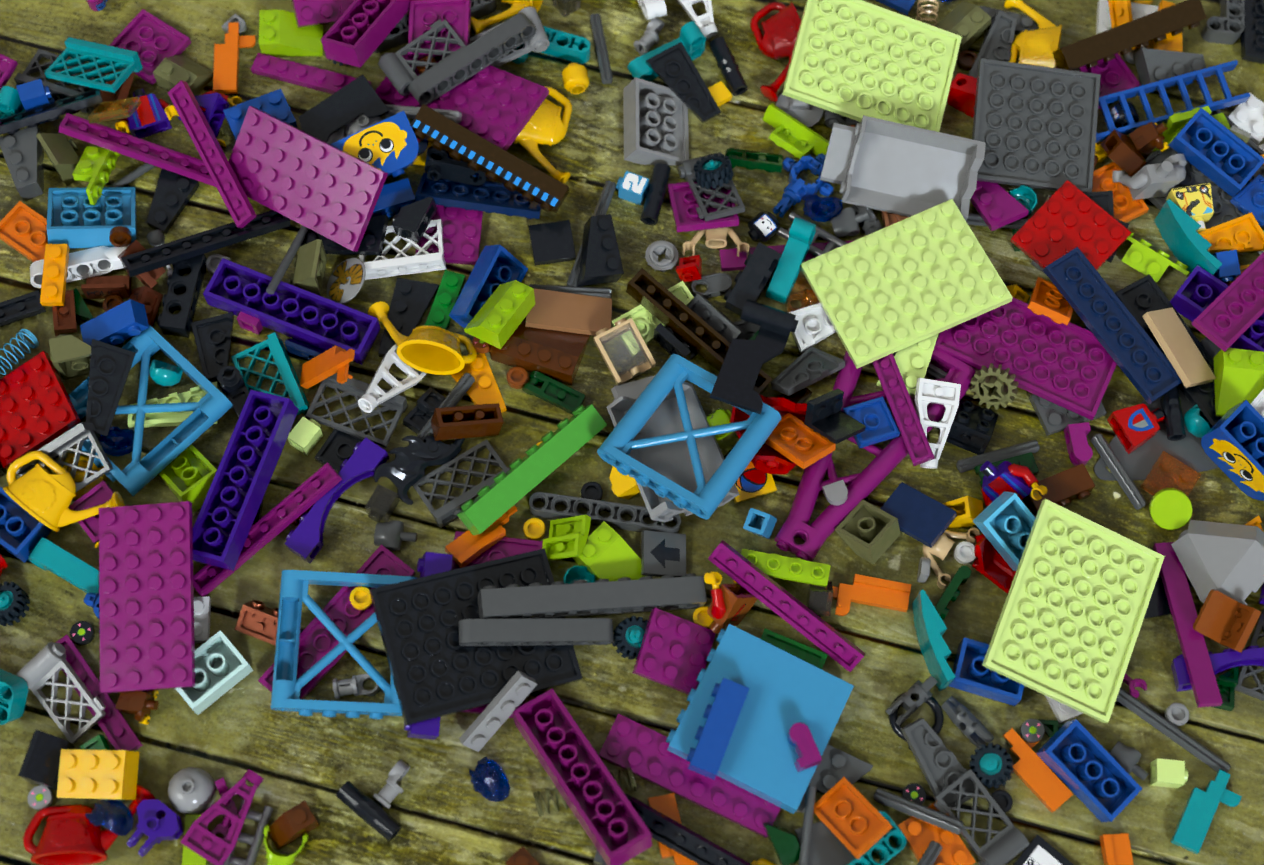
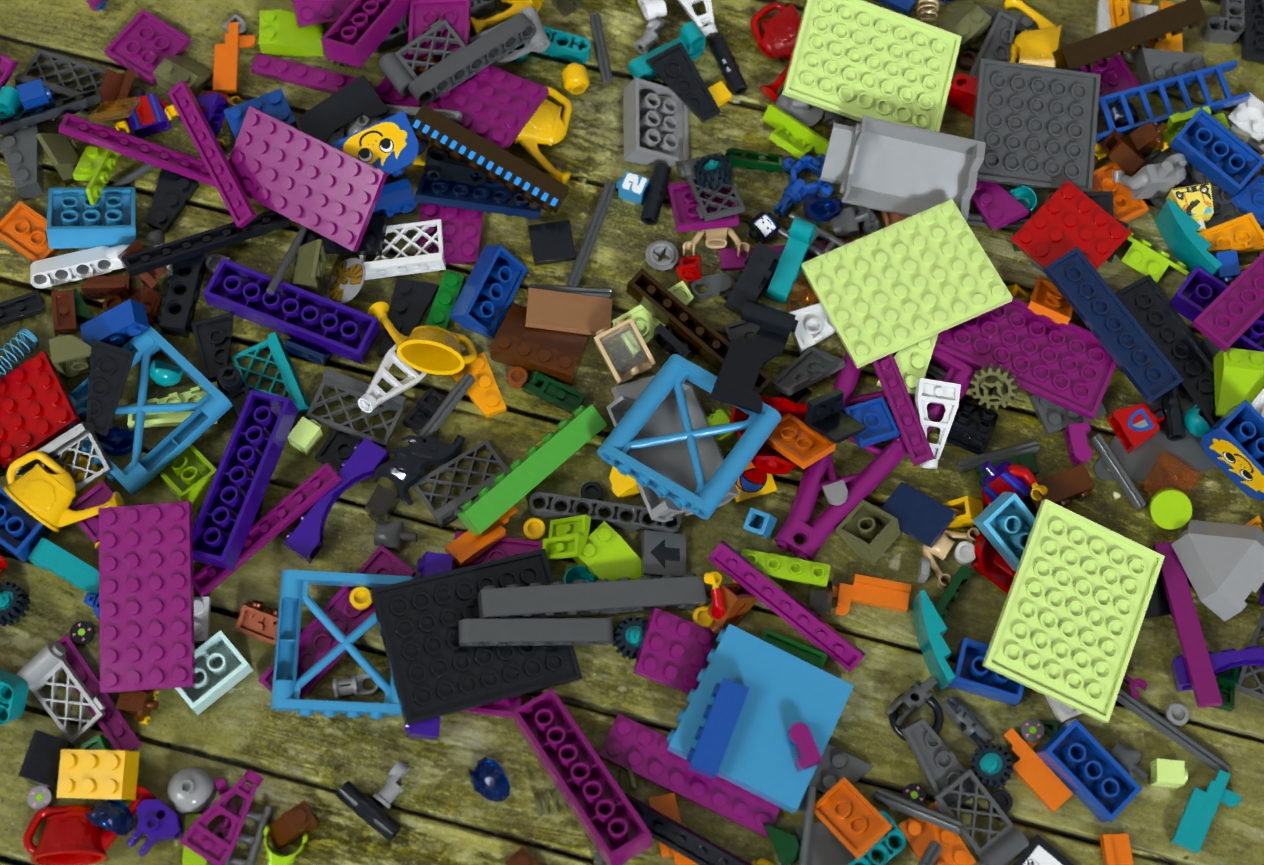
light orange plate [40,244,70,306] -> none
teal fence [44,37,143,93] -> none
reddish brown tile [109,226,132,247] -> none
magenta tile [237,311,263,335] -> none
orange piece [300,345,355,389] -> none
black slope [392,197,437,243] -> none
reddish brown brick [431,403,504,441] -> none
light grey plate [459,670,537,752] -> none
lime slope [464,280,536,349] -> none
dark orange tile [472,337,492,354] -> none
black wedge [577,214,624,286] -> none
dark grey plate [688,293,744,343] -> none
tan tile [1142,307,1216,388] -> none
dark orange bracket [1193,589,1261,653] -> none

